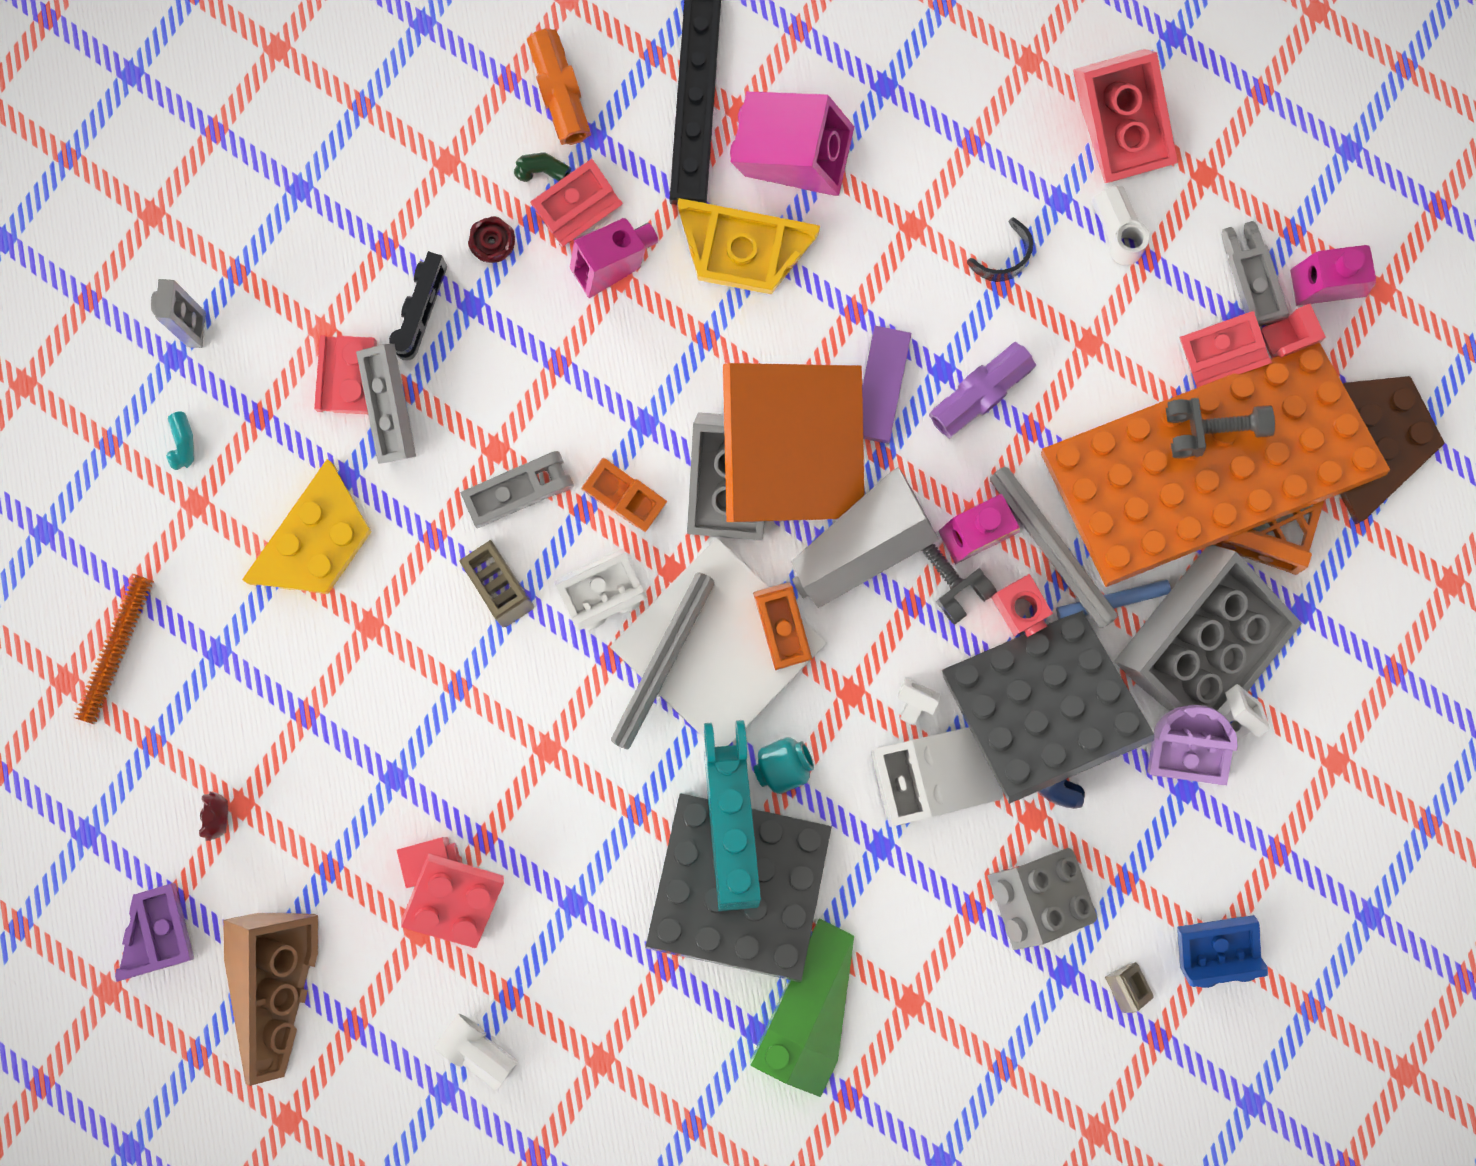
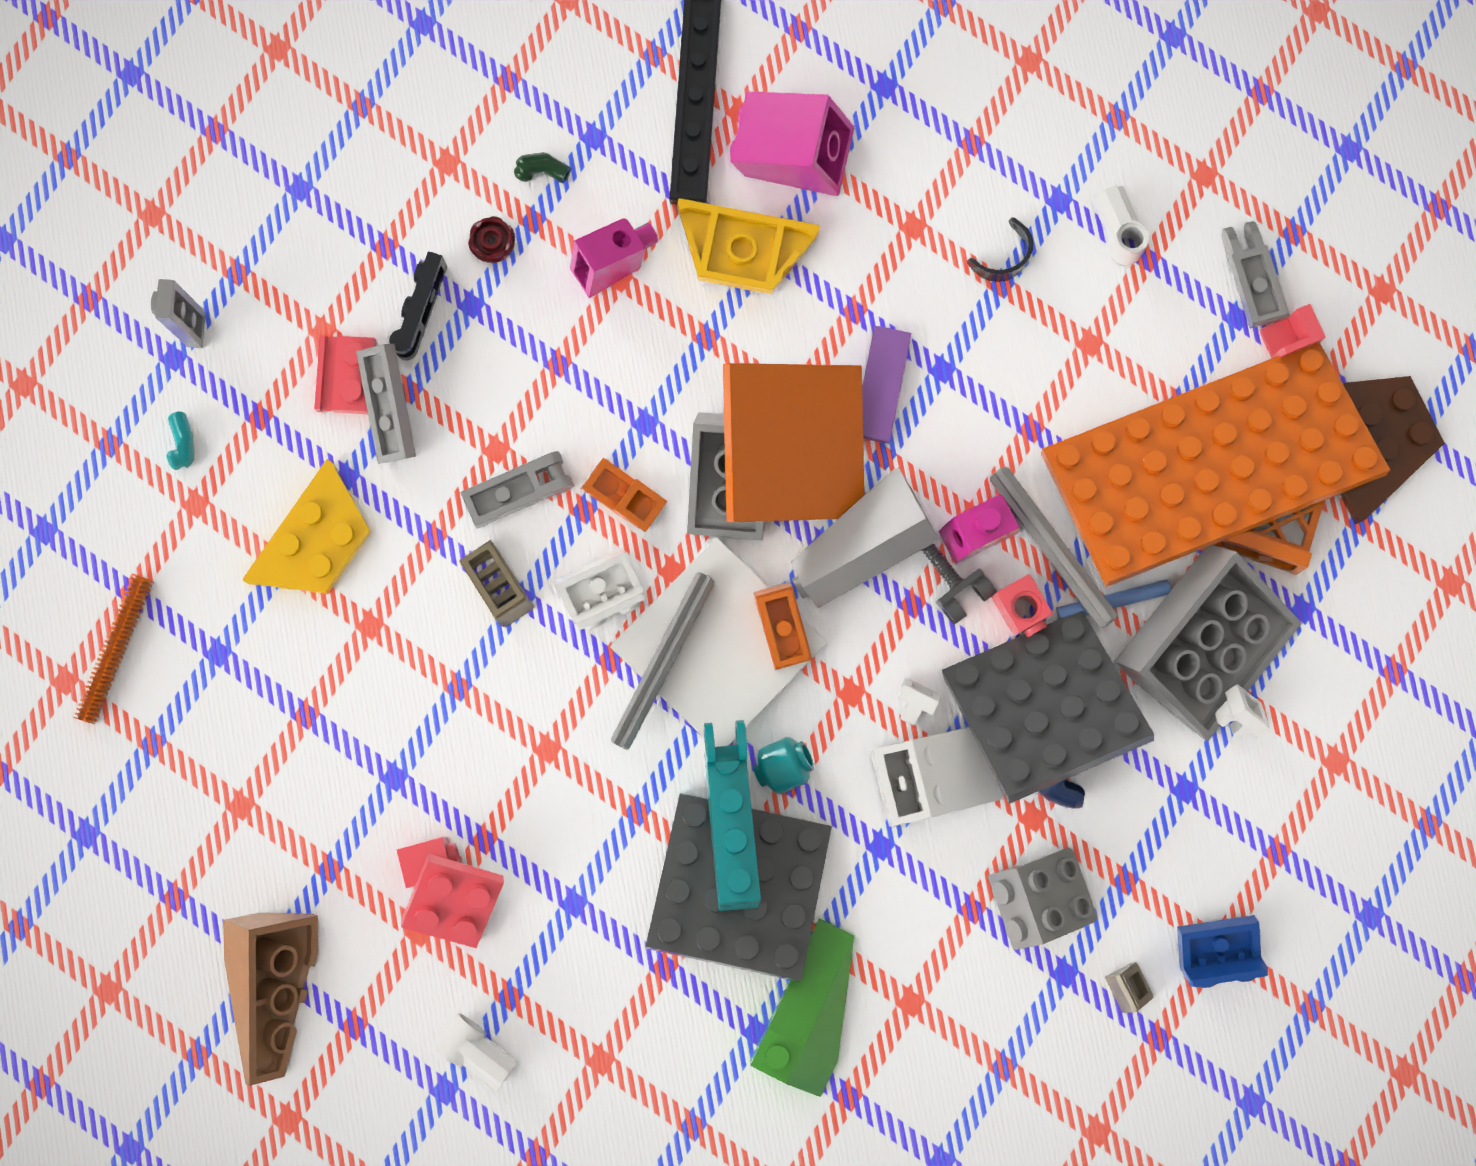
medium lavender wing [115,883,194,982] -> none
dark red plate [199,791,228,841] -> none
orange piece [526,28,591,145] -> none
coral plate [530,158,623,248] -> none
medium lavender piece [929,341,1036,439] -> none
coral slope [1073,49,1178,183] -> none
lavender slope [1147,705,1238,786] -> none
dark grey bar [1166,398,1275,458] -> none
coral plate [1179,311,1272,388] -> none
dark pink torso [1290,245,1376,306] -> none

